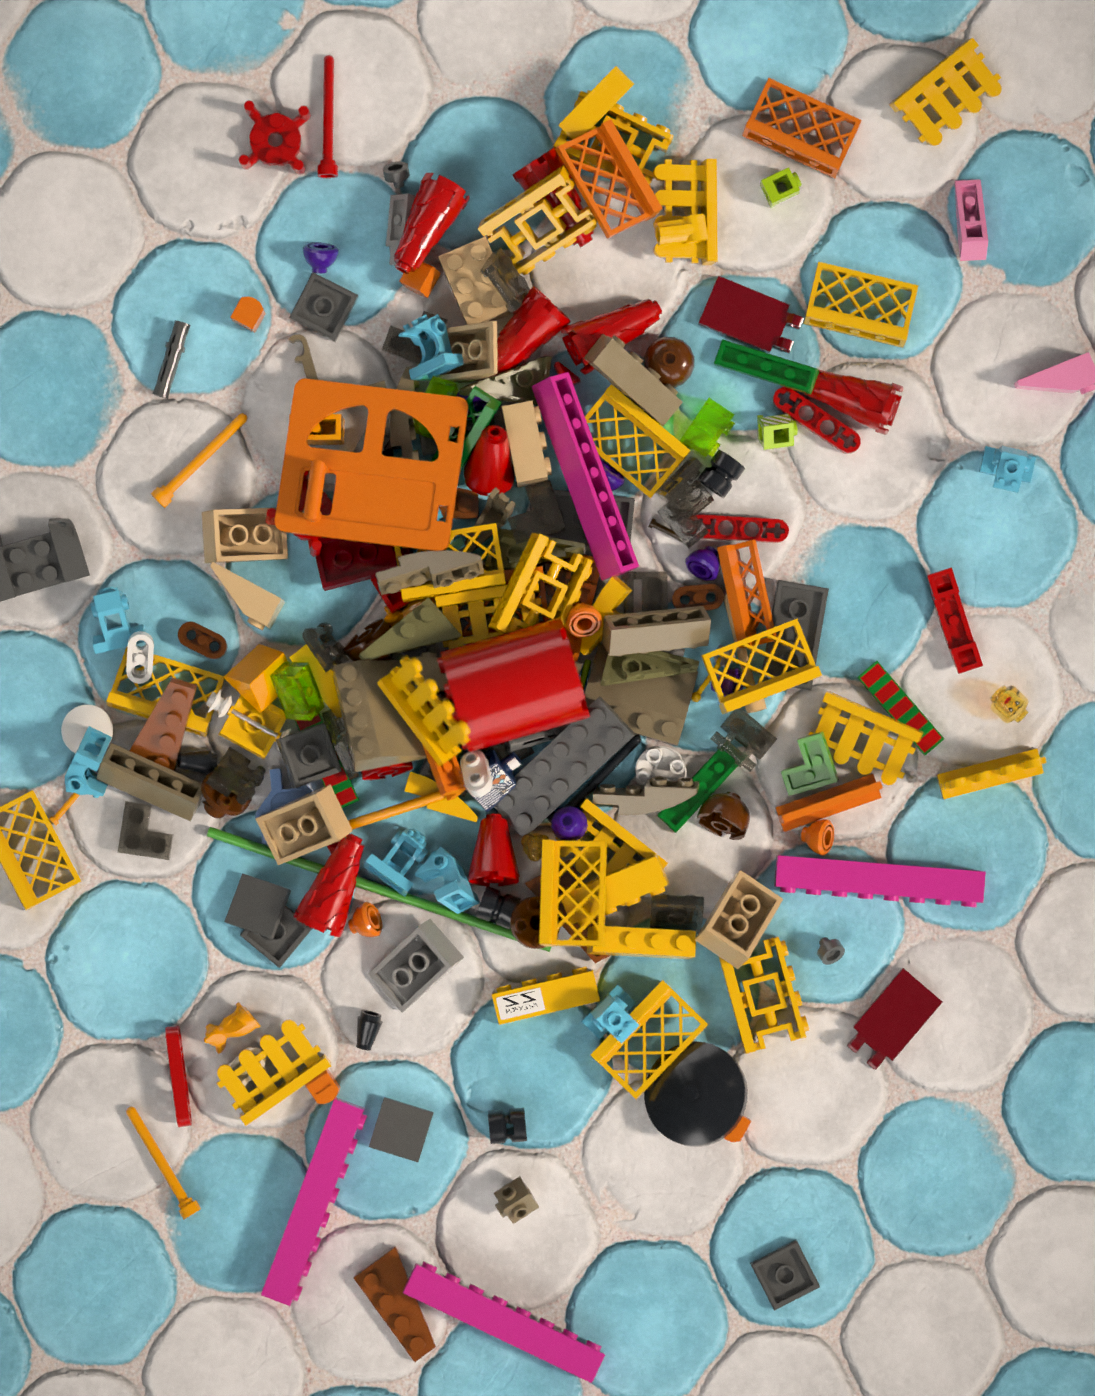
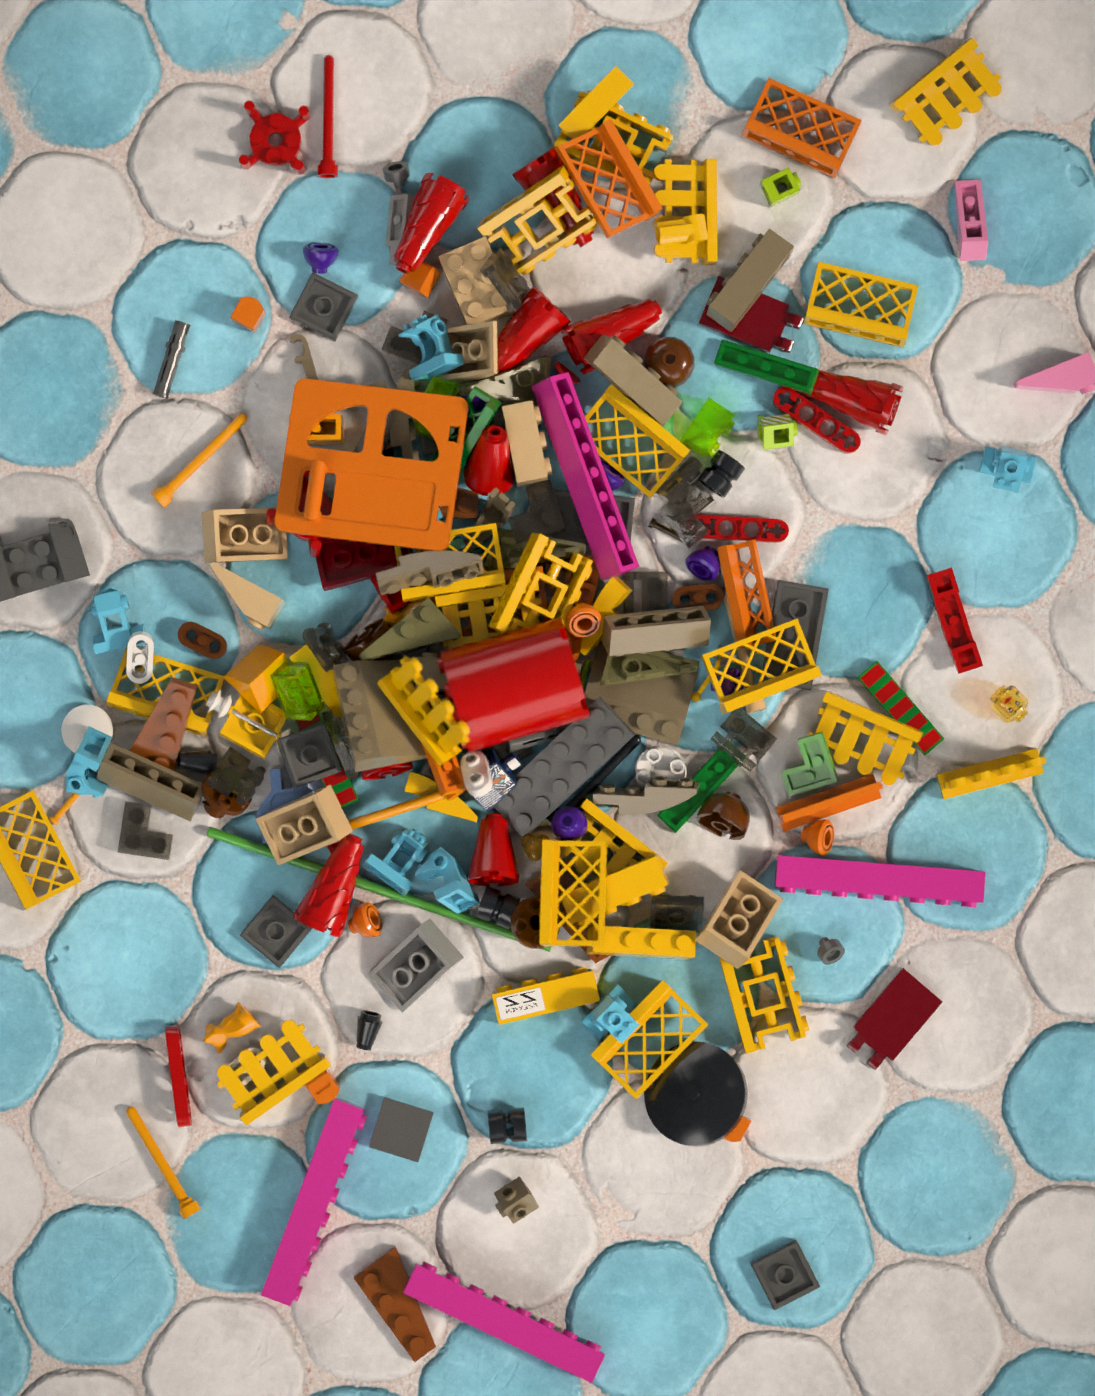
dark grey tile [224,873,291,939] -> none
none -> dark tan brick [706,228,794,332]

